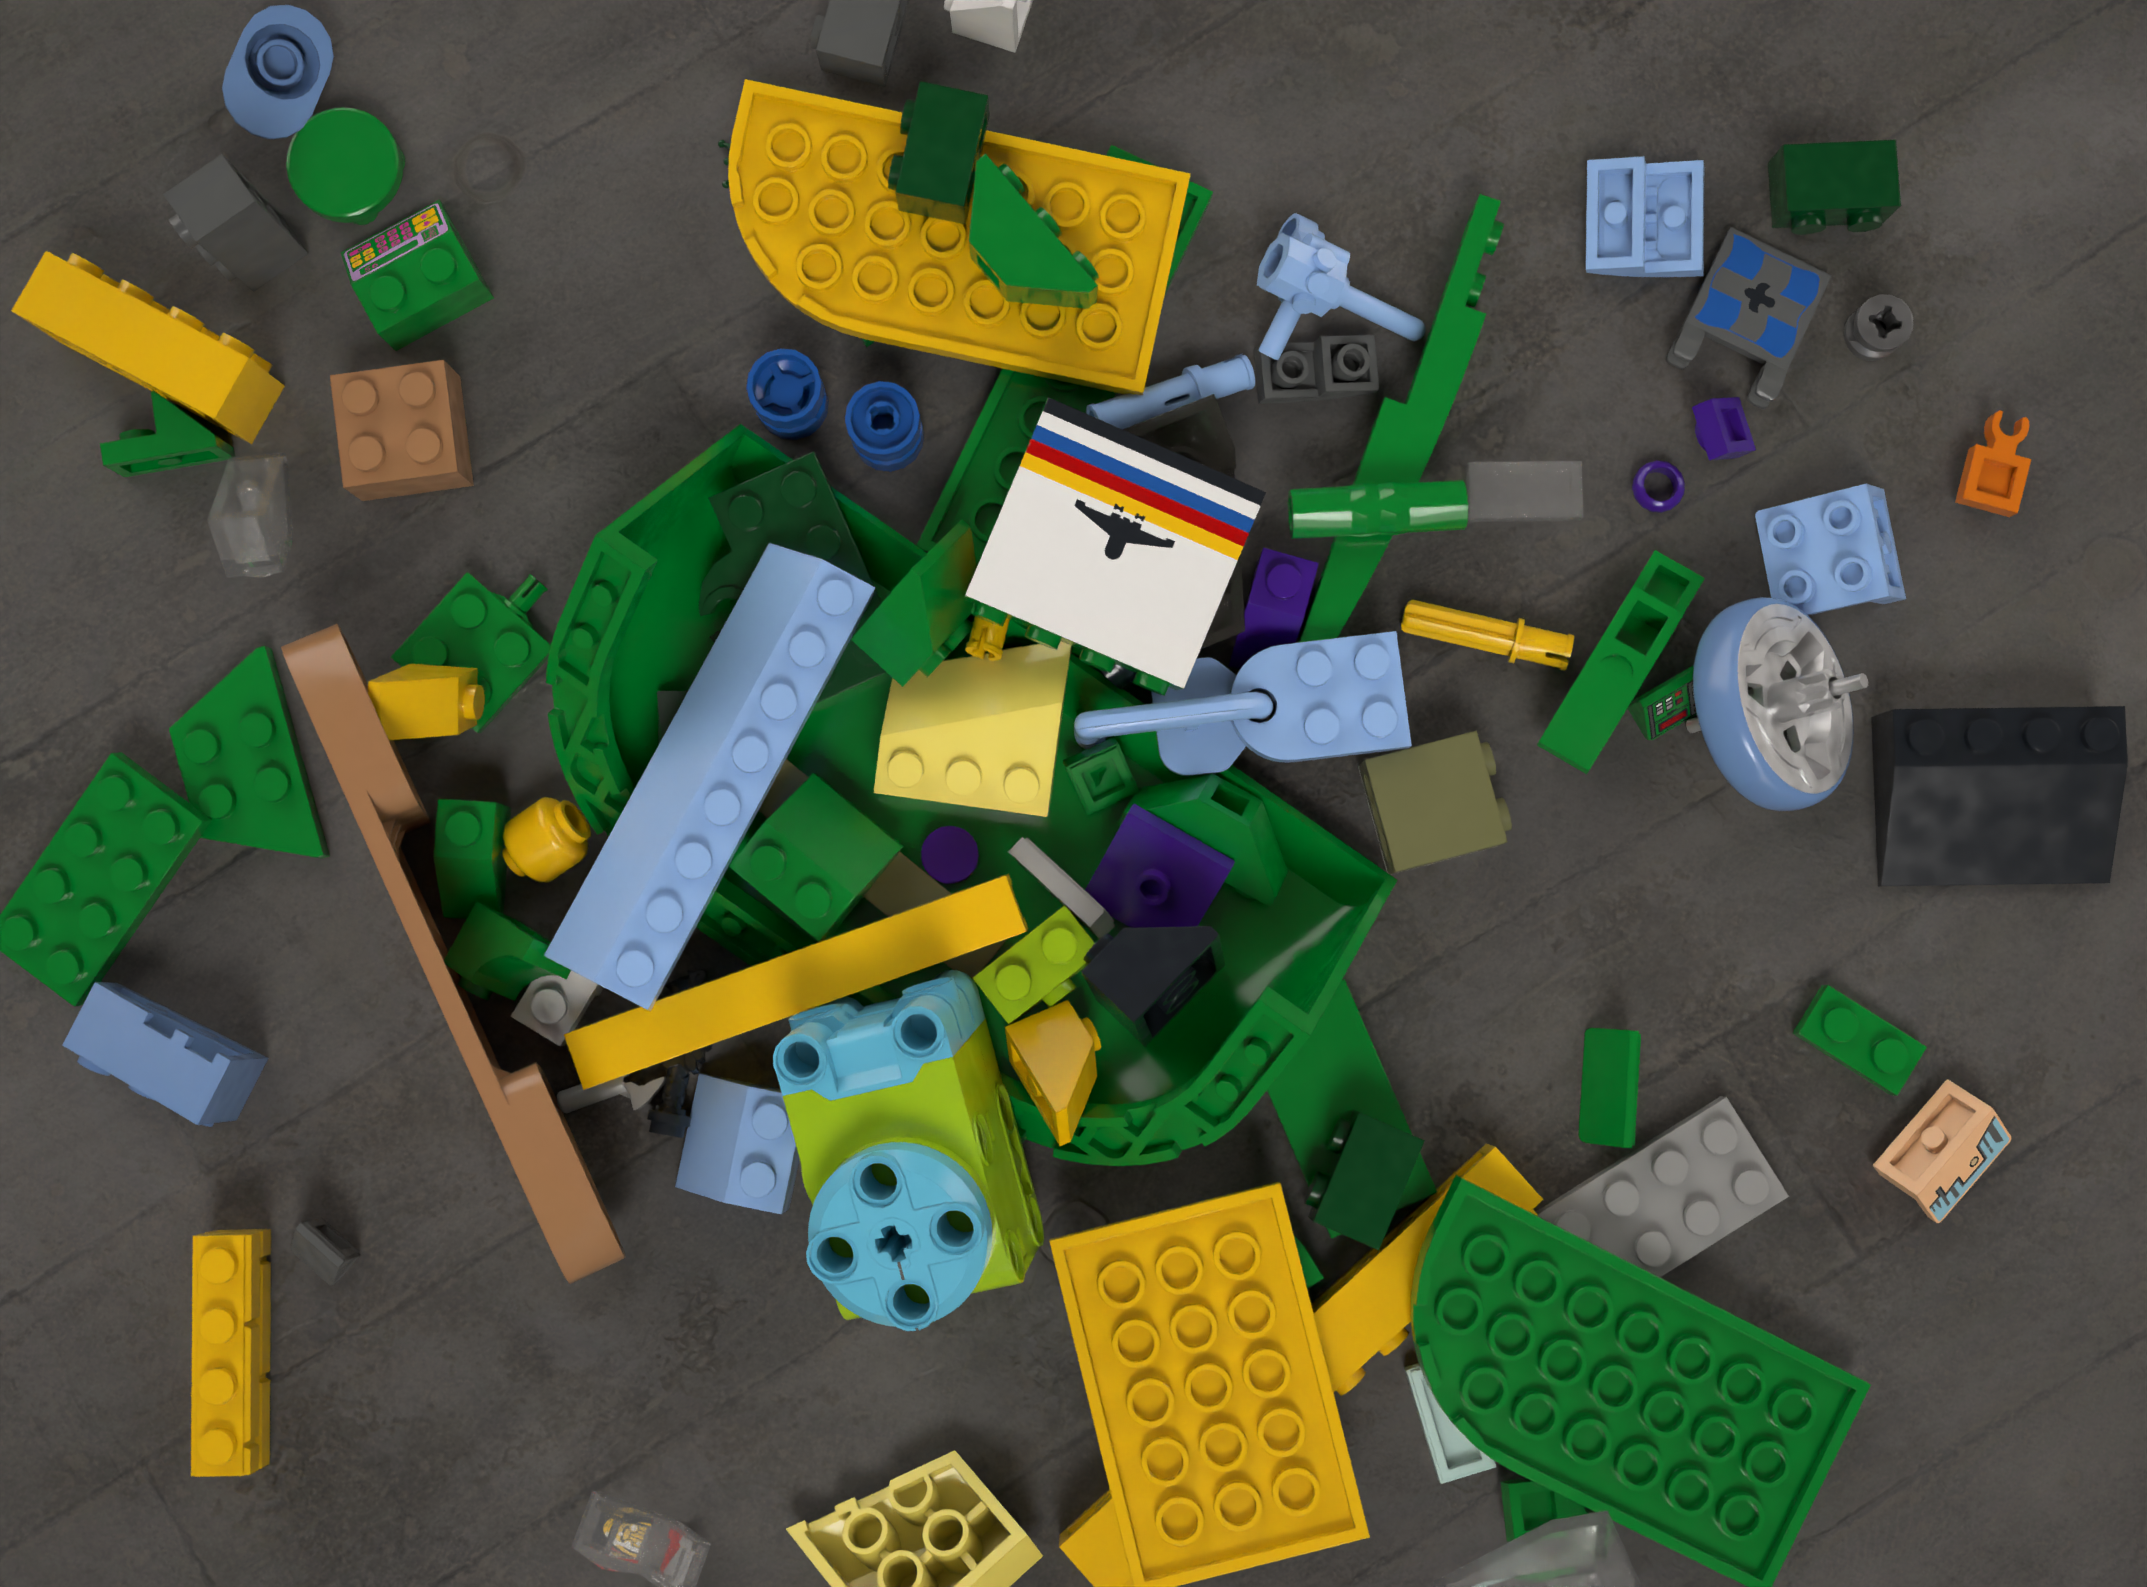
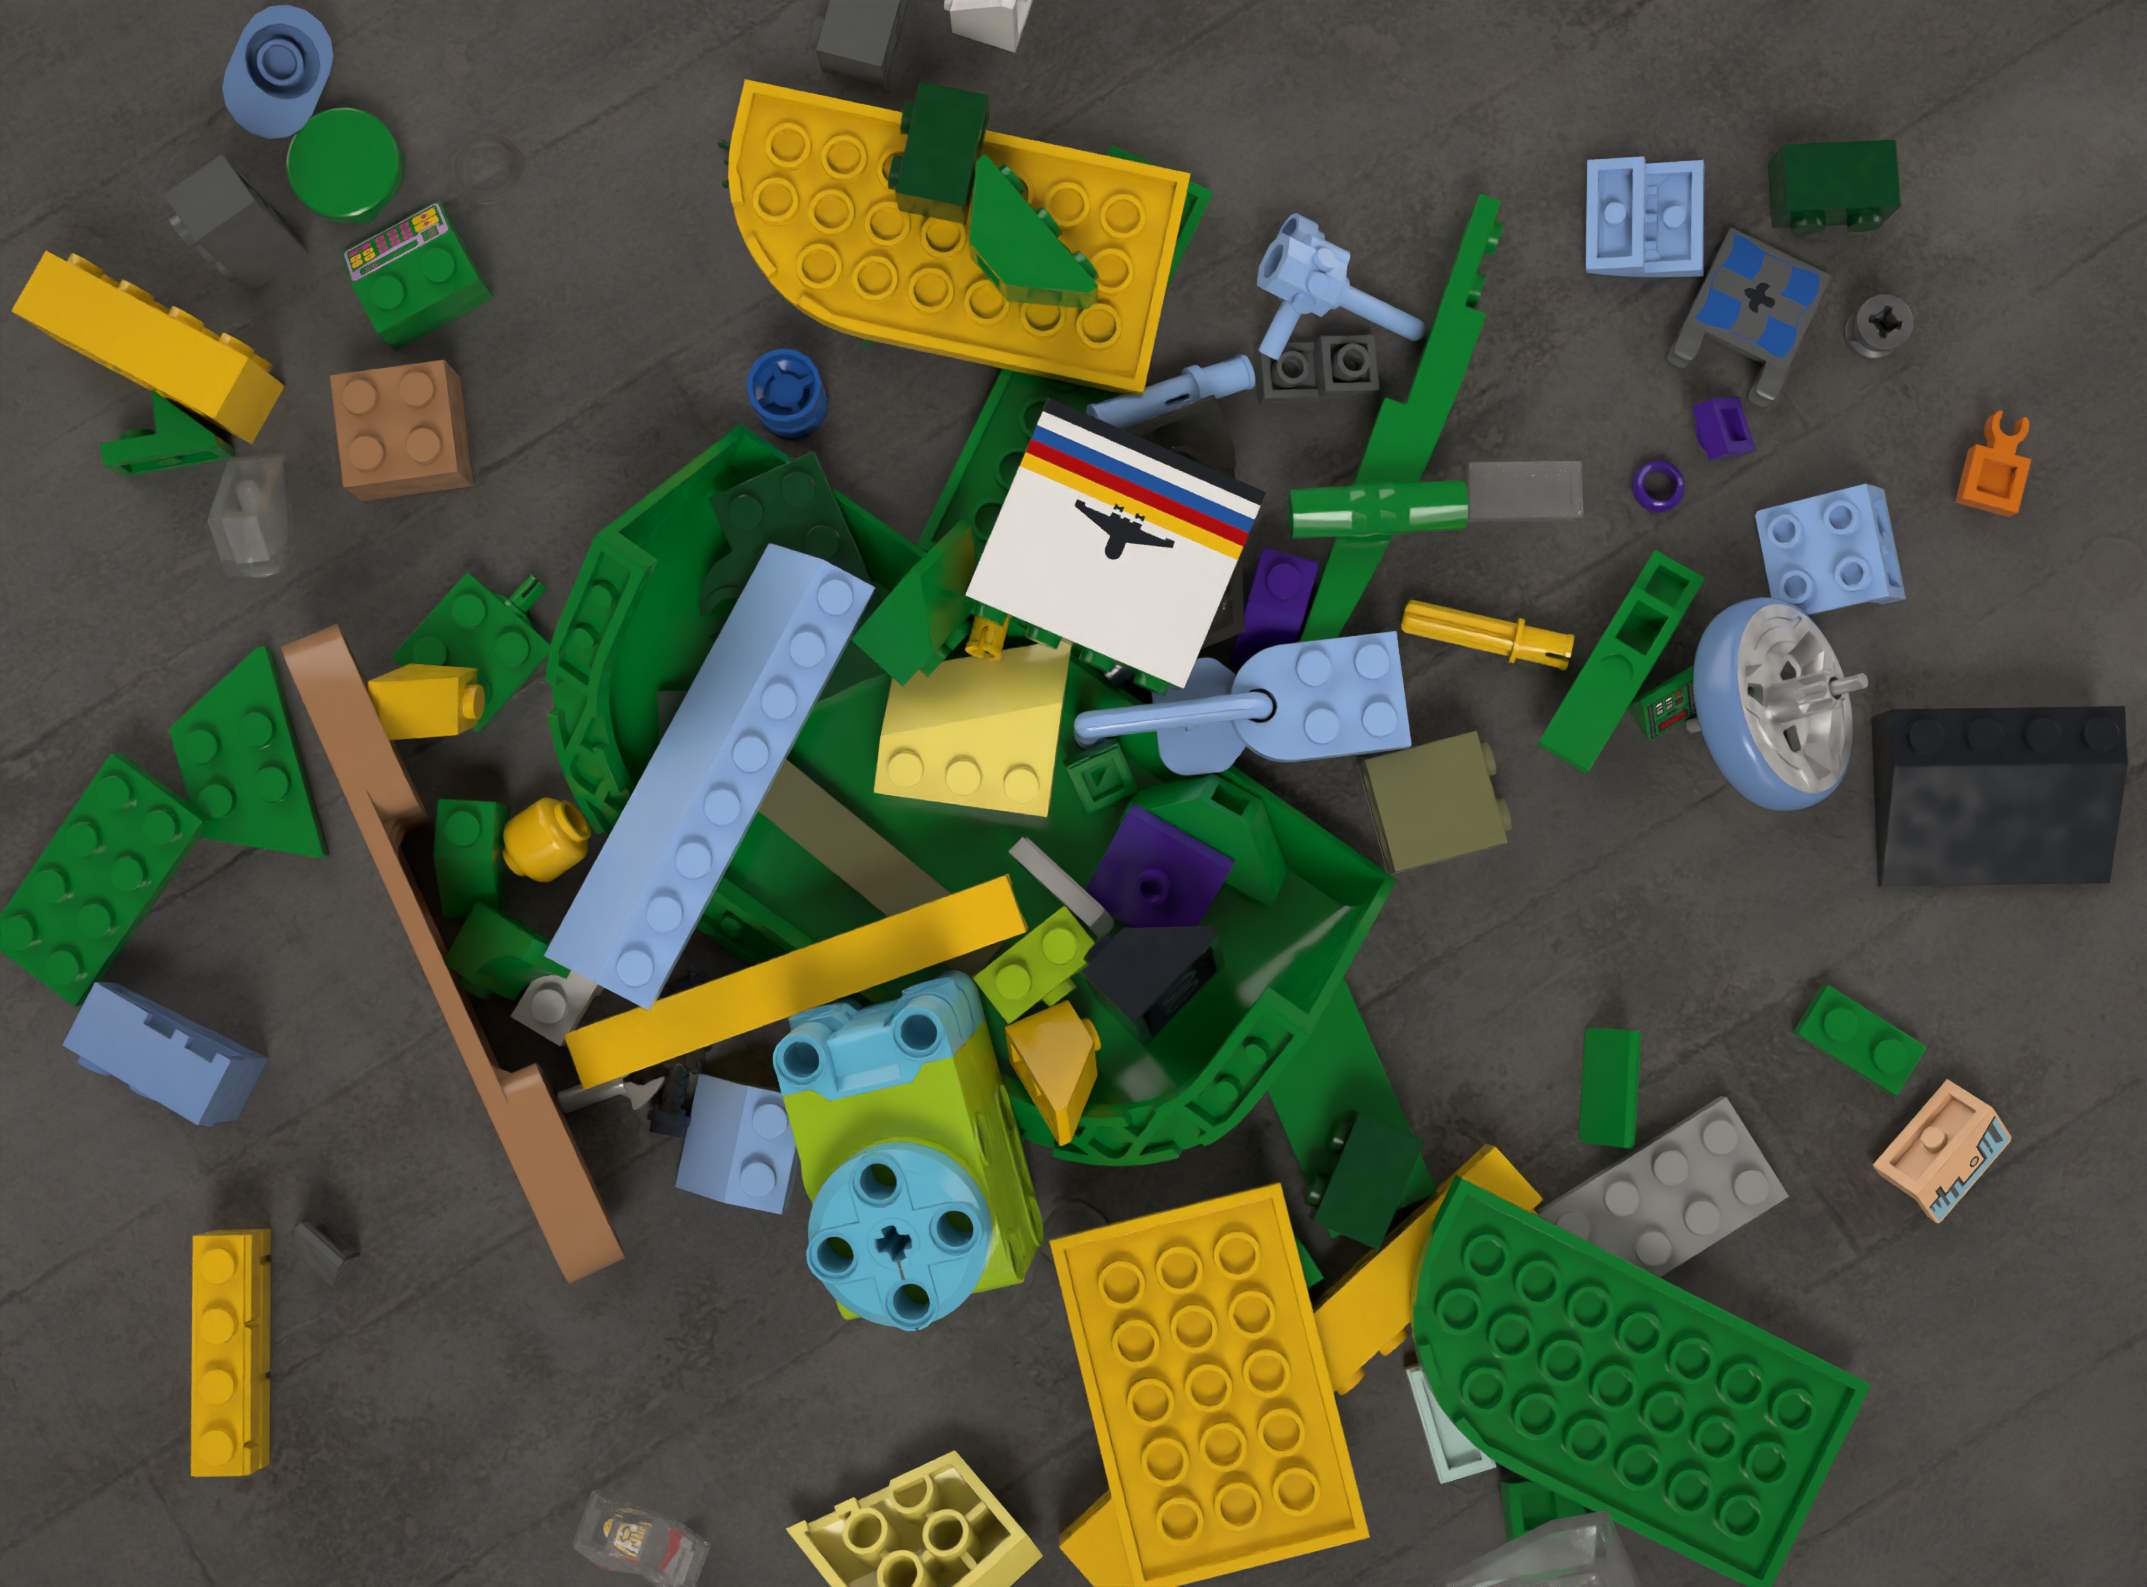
green slope [729,773,904,942] -> none
blue wheel [845,381,924,472] -> none
dark purple tile [921,826,979,884] -> none

